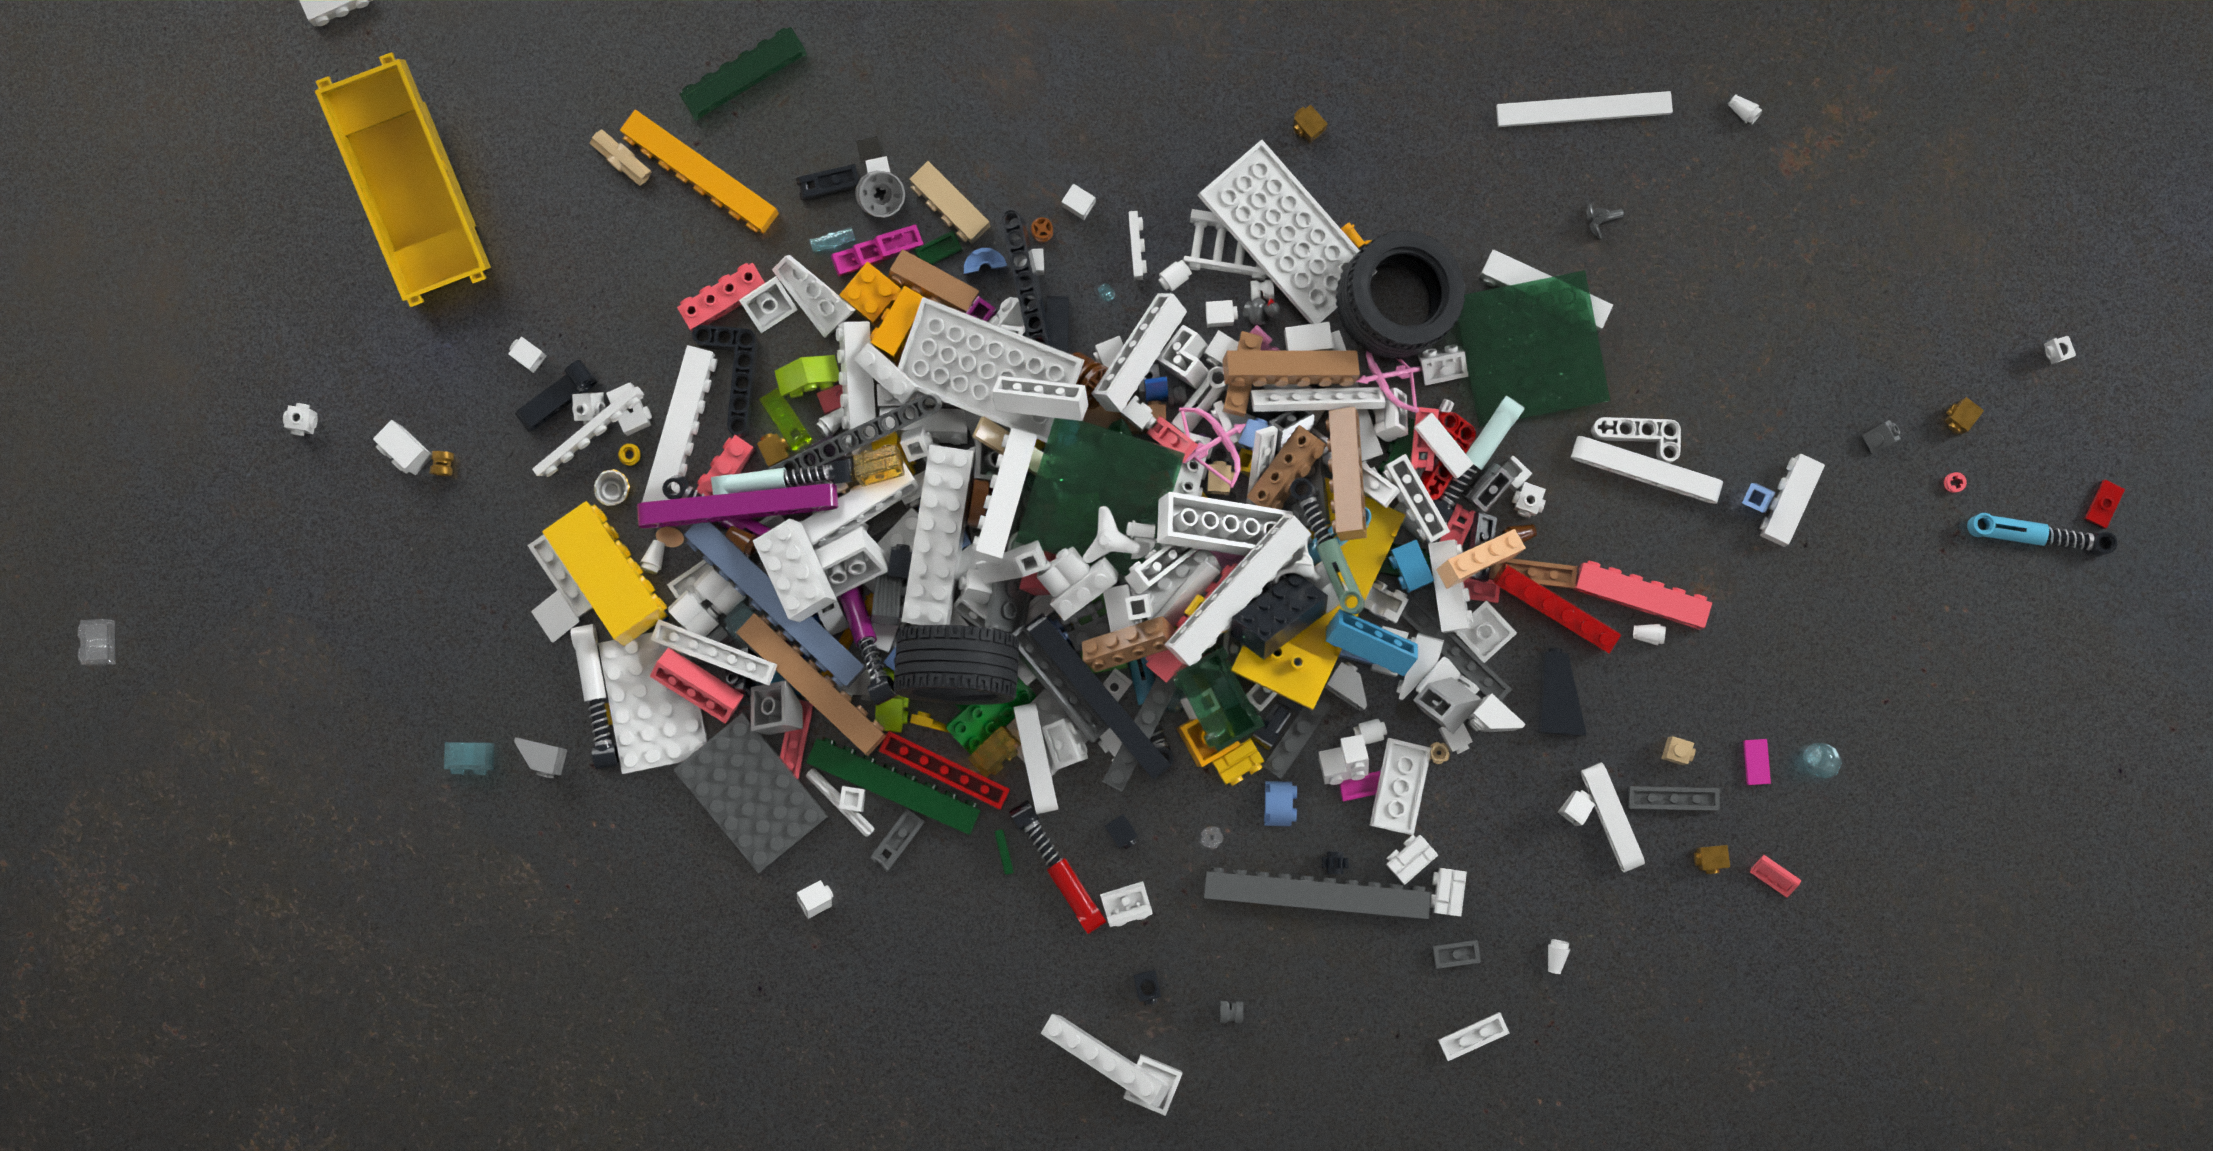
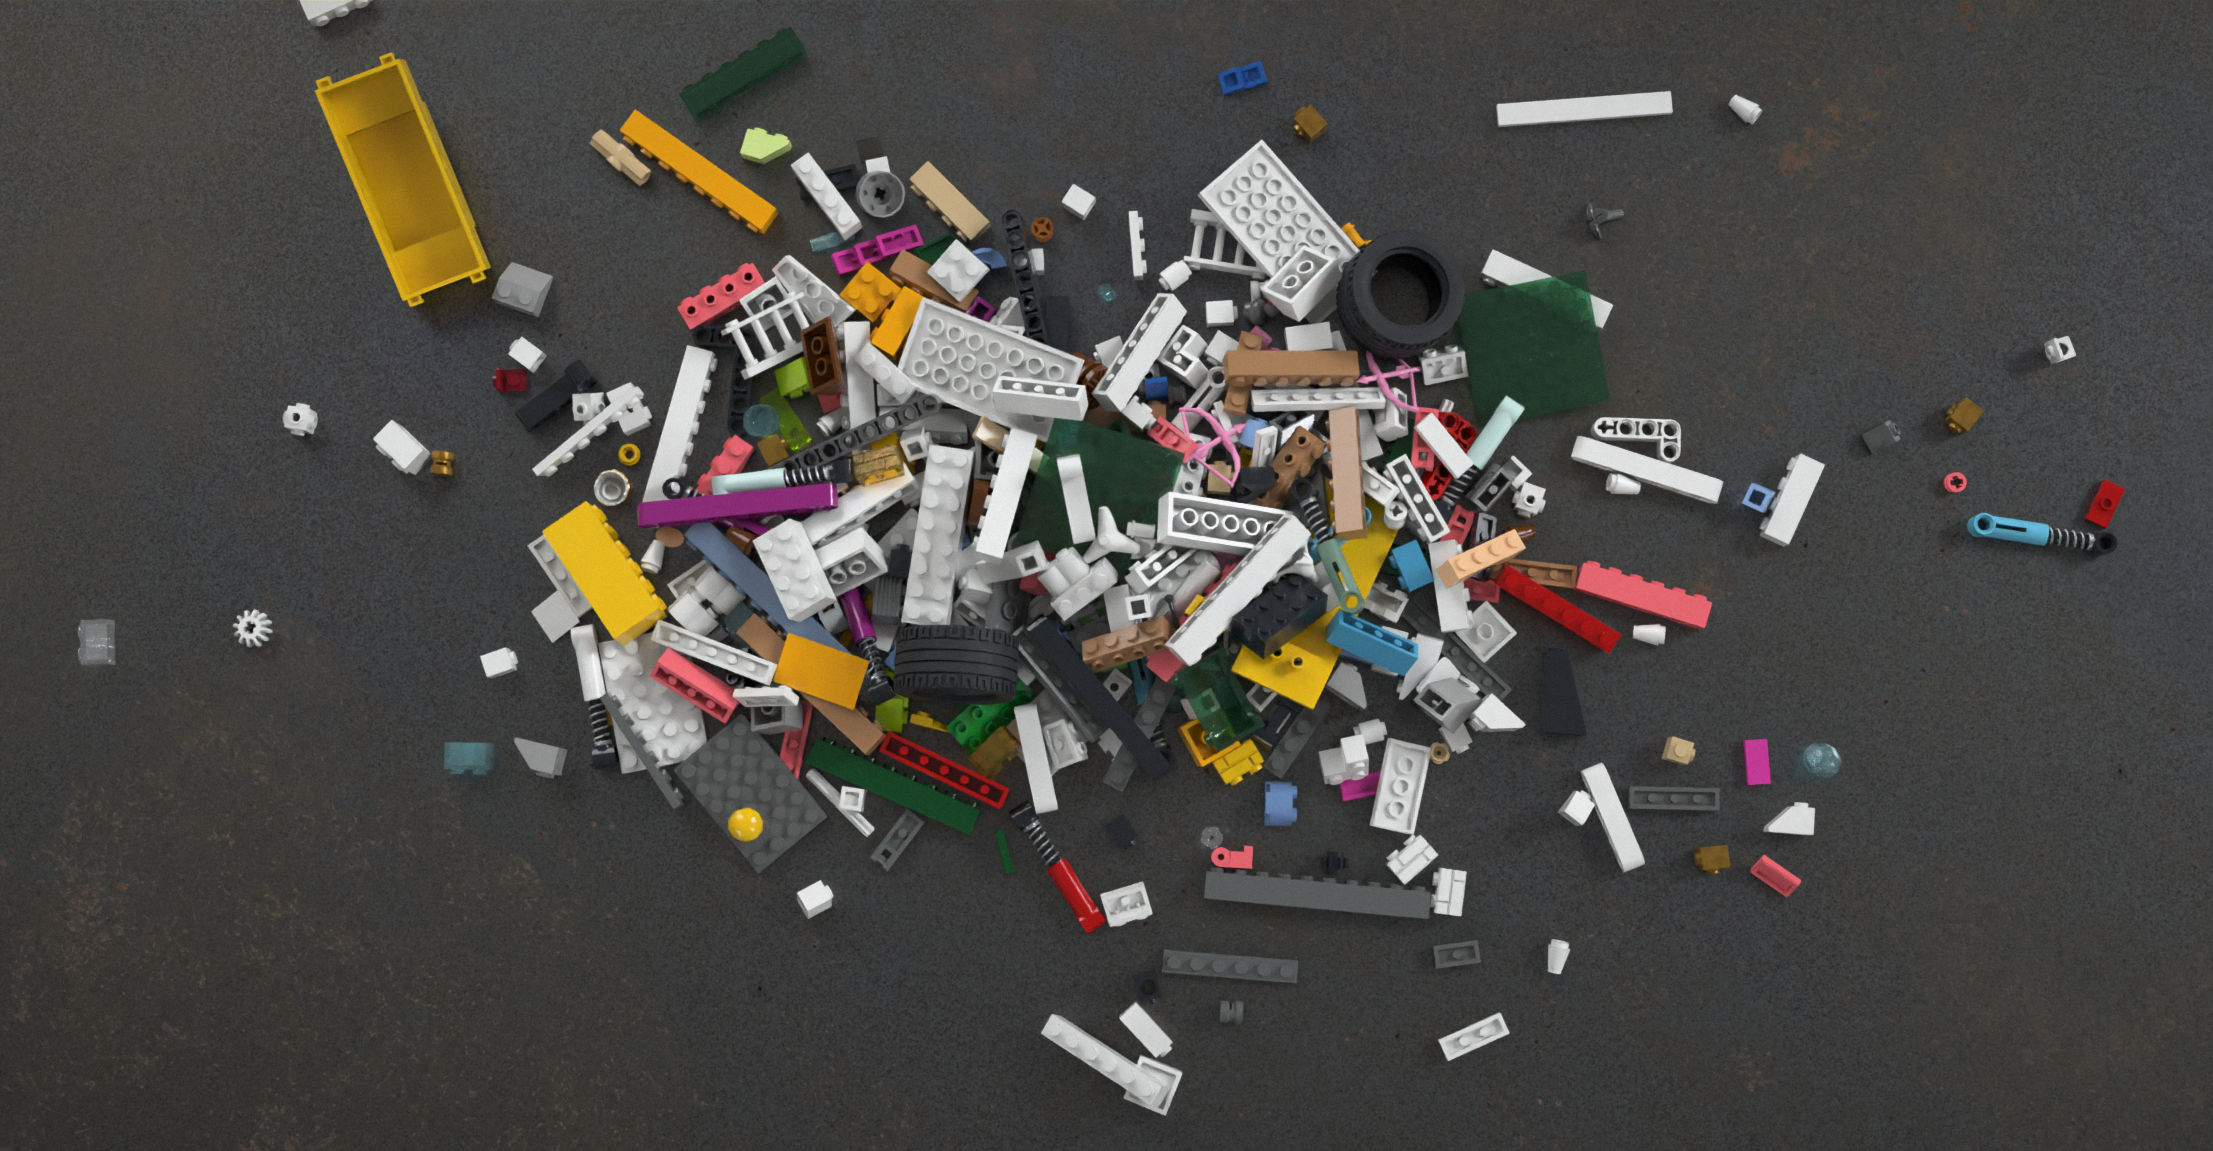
none -> white gear [233,610,273,647]
none -> white brick [480,647,518,679]
none -> light grey slope [492,262,553,317]
none -> dark red bracket [492,368,527,393]
none -> dark grey plate [600,693,684,810]
none -> white fence [721,290,809,379]
none -> yellow hair [728,808,763,842]
none -> white plate [732,686,799,707]
none -> yellowish green slope [740,128,792,164]
none -> clear light blue hair [743,404,780,437]
none -> light orange sticker [773,632,869,710]
none -> white brick [791,152,863,240]
none -> reddish brown slope [800,317,846,396]
none -> white plate [927,239,990,302]
none -> white beam [1057,454,1096,544]
none -> white slope [1119,1001,1173,1057]
none -> dark grey plate [1162,950,1298,983]
none -> black hinge [1165,594,1180,631]
none -> coral leg [1211,846,1253,869]
none -> blue slope [1218,61,1268,95]
none -> black slope [1234,467,1276,504]
none -> white slope [1261,245,1342,322]
none -> white wheel [1384,501,1407,529]
none -> white cone [1606,472,1641,495]
none -> white slope [1763,802,1815,835]

